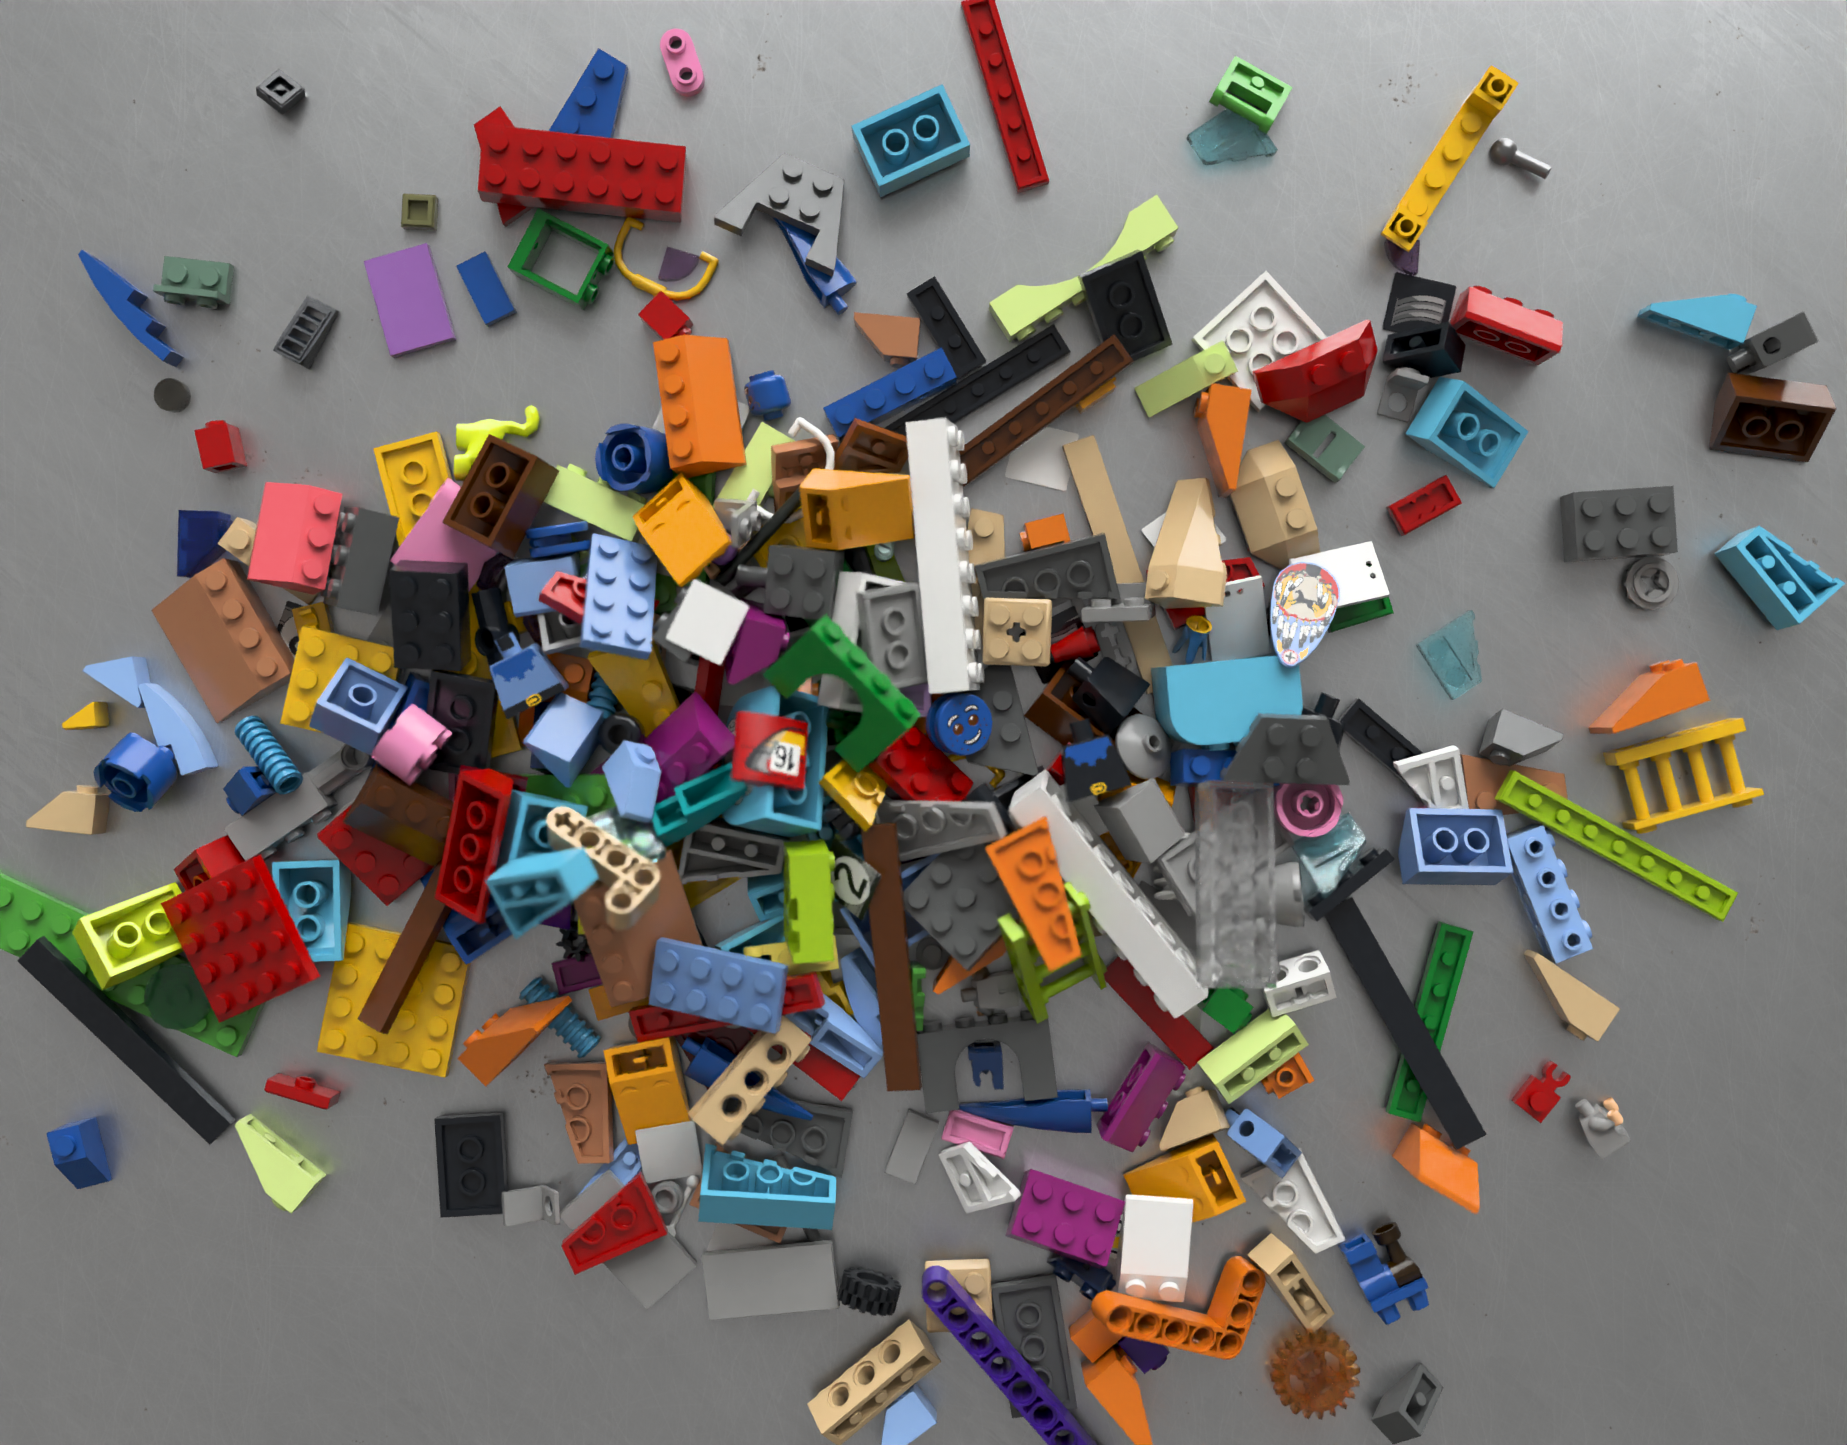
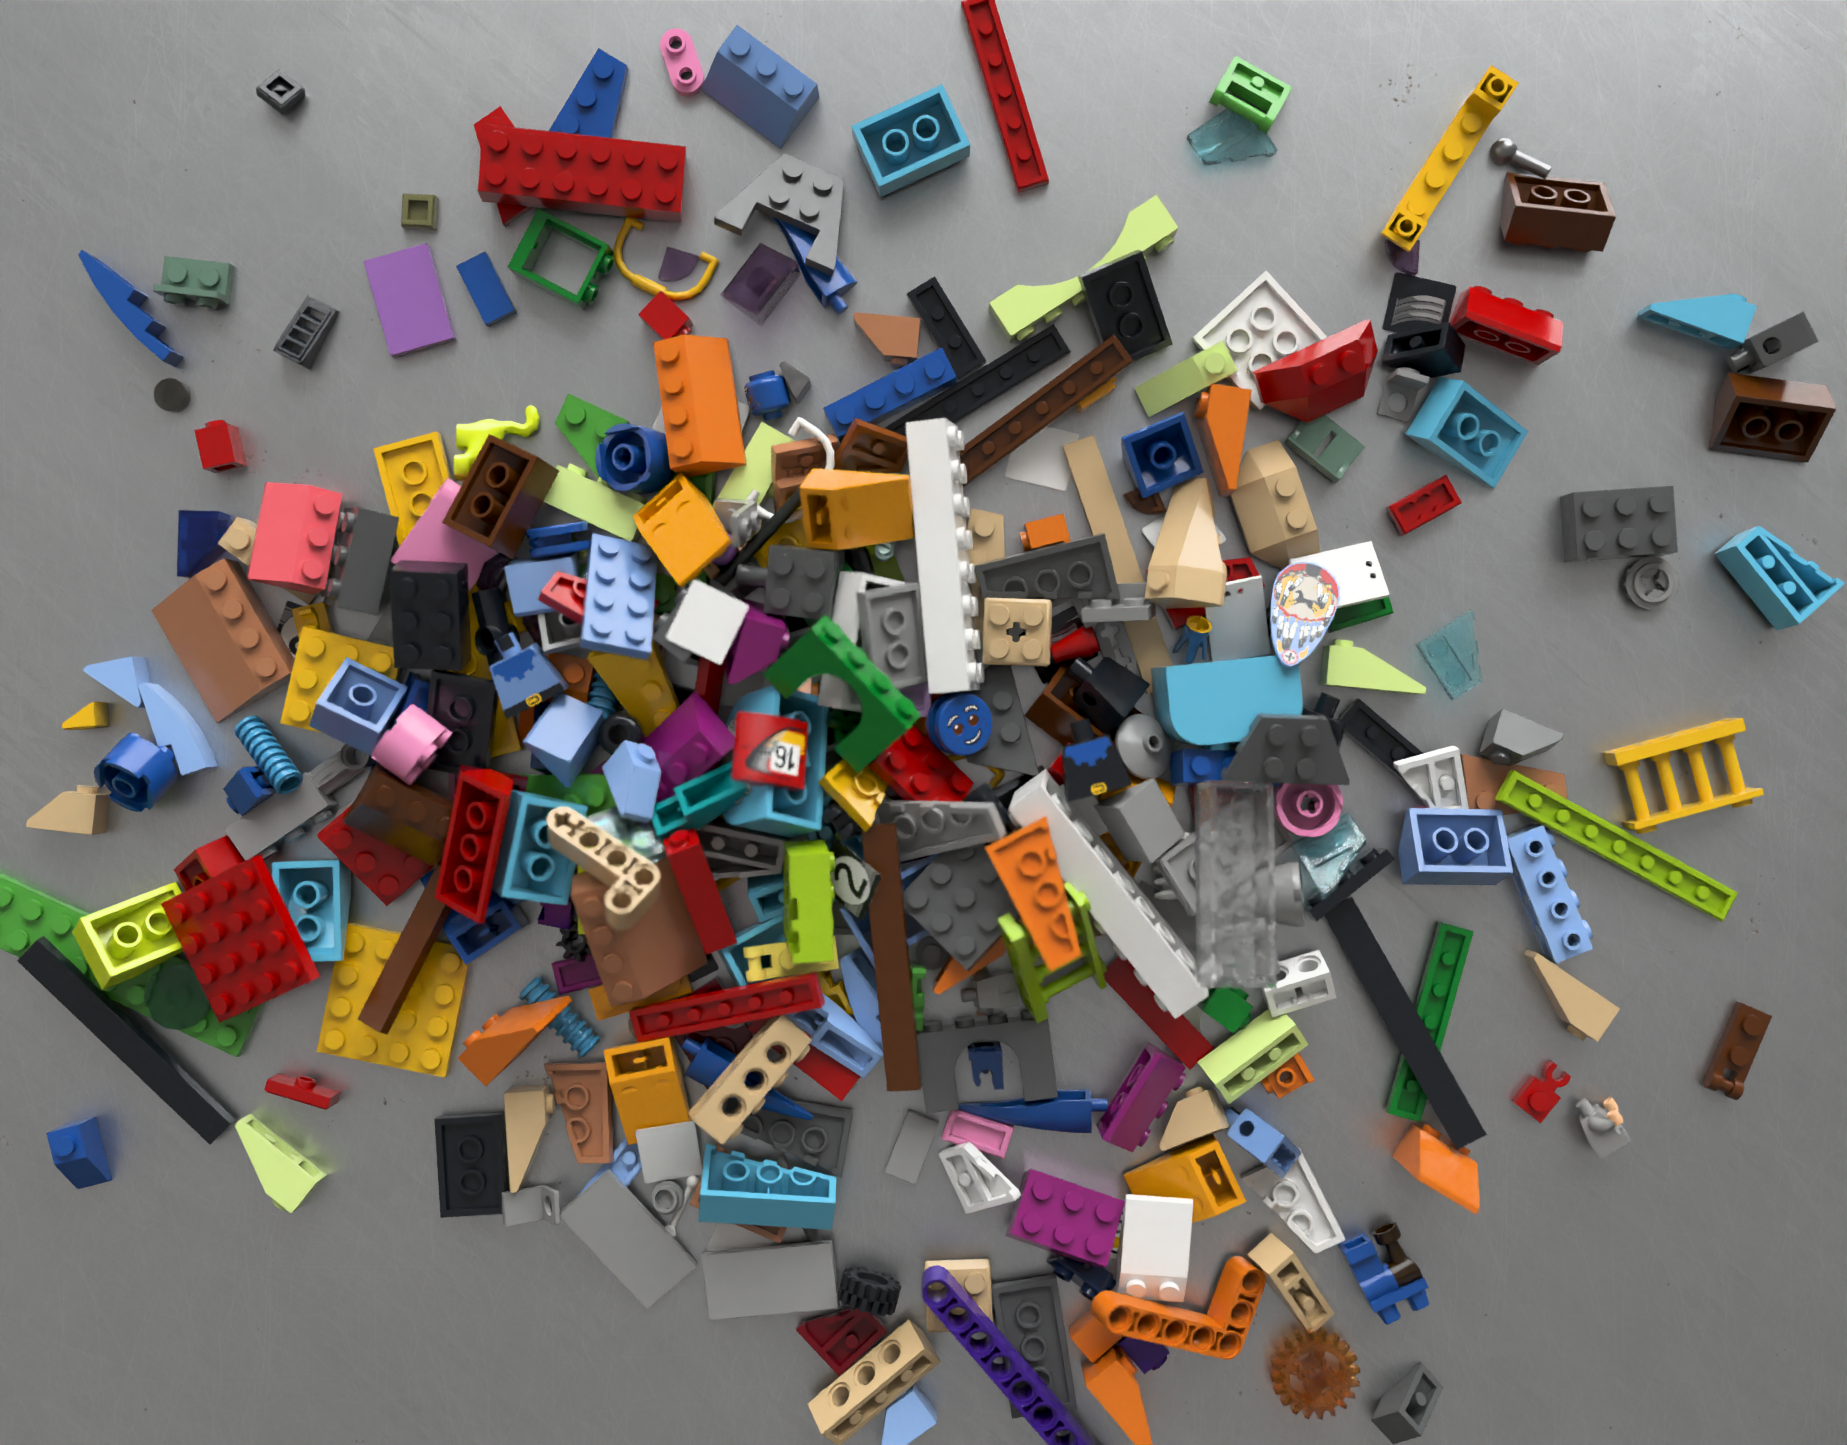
medium azure wedge [485,847,599,940] -> none
red wing [561,1171,668,1275] -> none
medium blue plate [649,937,789,1034] -> none
orange slope [1588,659,1710,734] -> none
none -> tan slope [504,1084,556,1193]
none -> bright green wing [555,394,630,477]
none -> red brick [663,828,737,955]
none -> medium blue slope [701,25,819,149]
none -> clear purple slope [720,243,801,326]
none -> flat silver slope [779,361,811,404]
none -> dark red wing [796,1308,888,1376]
none -> blue slope [1121,412,1204,499]
none -> reddish brown tile [1122,489,1166,515]
none -> yellowish green slope [1319,639,1426,695]
none -> reddish brown slope [1500,172,1616,252]
none -> reddish brown plate [1703,1001,1772,1100]

